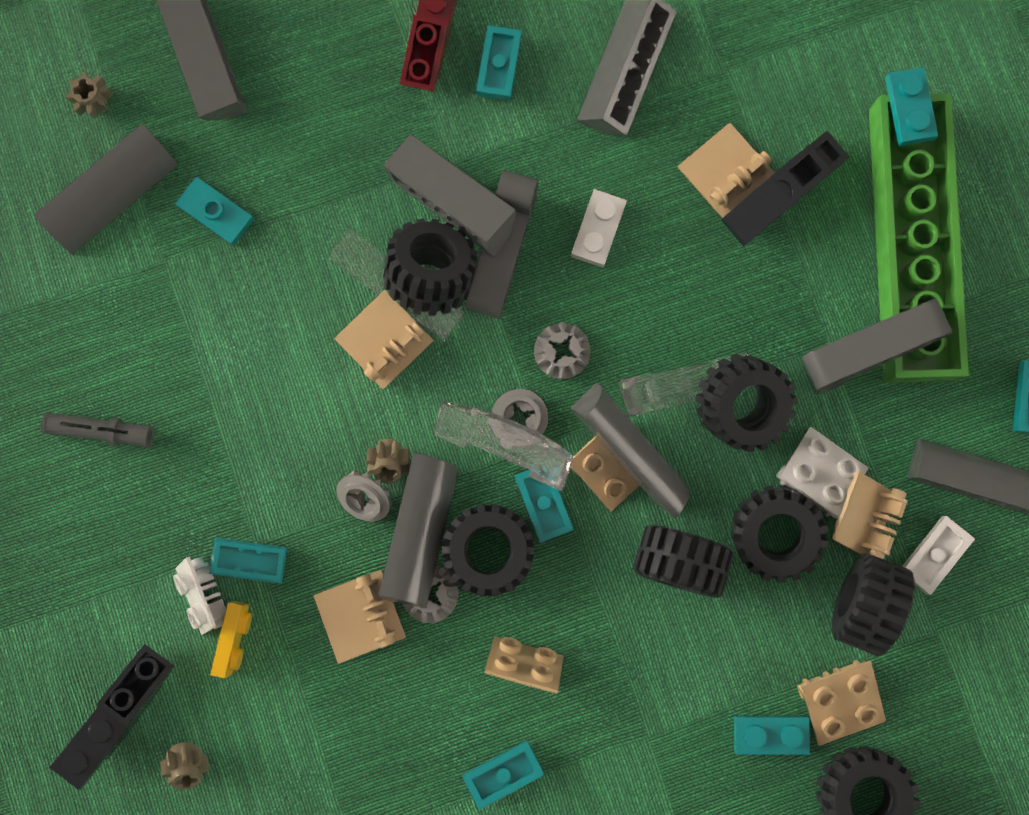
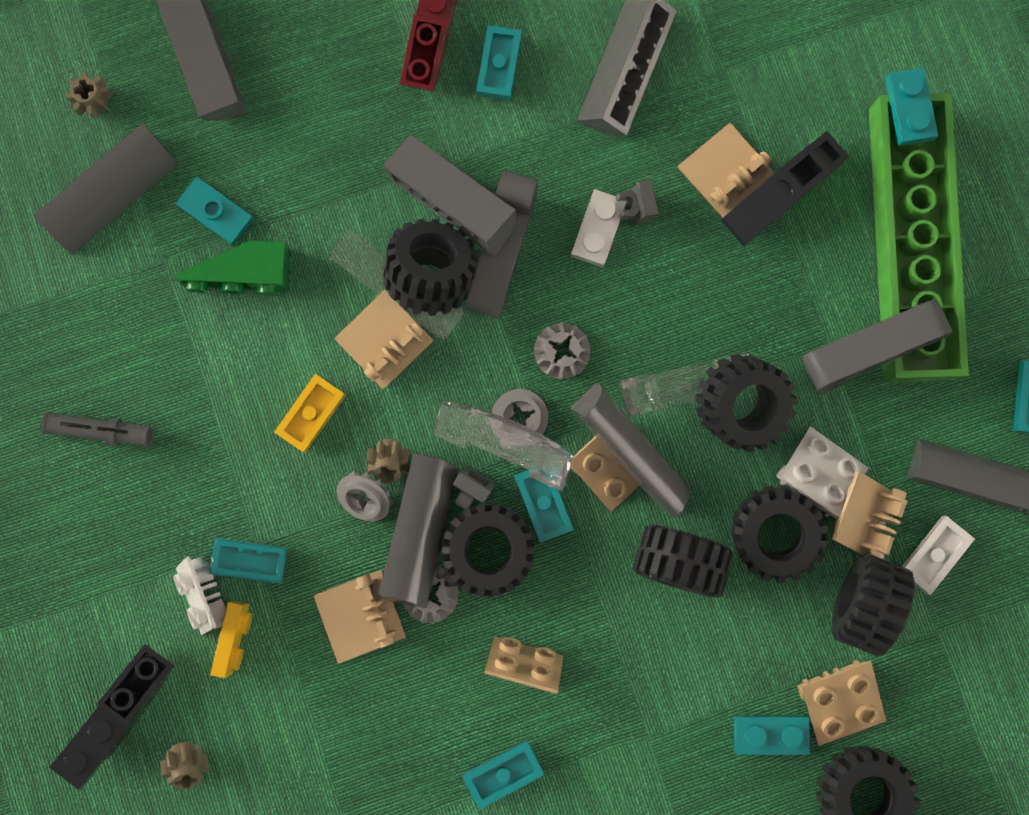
none -> green slope [175,241,291,296]
none -> yellow plate [274,374,346,453]
none -> dark grey tile [453,465,497,510]
none -> dark grey tile [616,180,658,226]

